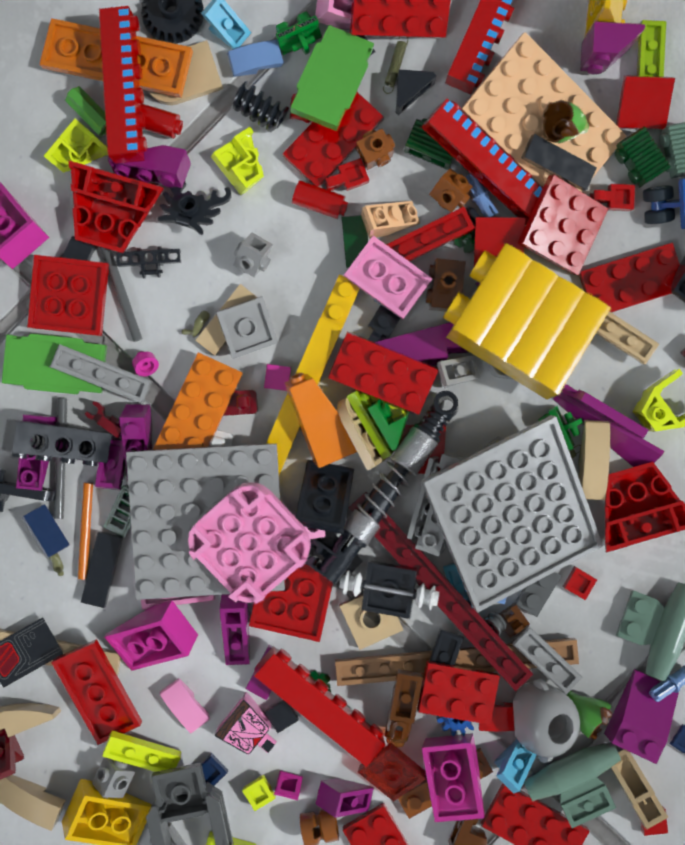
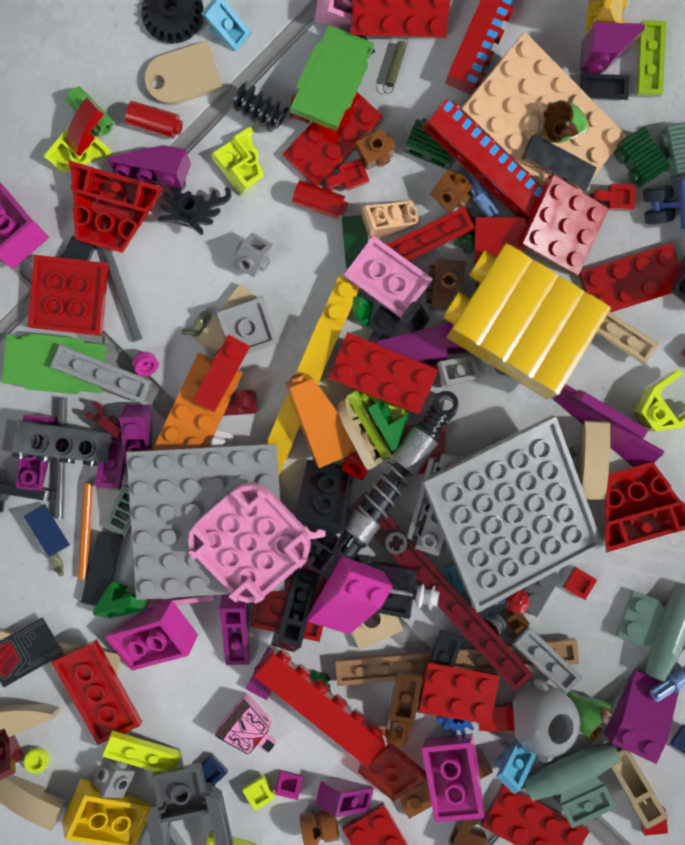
orange plate [39,18,193,98] -> none
red brick [99,6,147,164] -> none
black piece [116,246,182,279] -> none
bright pink slope [160,678,210,733] -> none
medium blue slope [227,40,284,77] -> none
dark pink tile [264,364,291,391] -> none
black tile [265,700,299,733] -> none
green hips [276,12,322,55] -> none
black slope [395,69,437,116] -> none
green hips [538,406,583,450] -> none
red tile [616,75,675,129] -> none
none -> neon yellow tile [23,747,50,774]
none -> red slope [66,97,105,157]
none -> green slope [93,582,147,619]
none -> red slope [192,334,251,412]
none -> black slope [271,569,319,652]
none -> dark pink slope [307,556,393,635]
none -> red slope [341,452,367,481]
none -> green tile [353,296,373,326]
none -> dark grey bush [385,532,407,554]
none -> black tile [401,301,430,332]
none -> red plate [505,589,530,613]
none -> black tile [580,73,629,100]

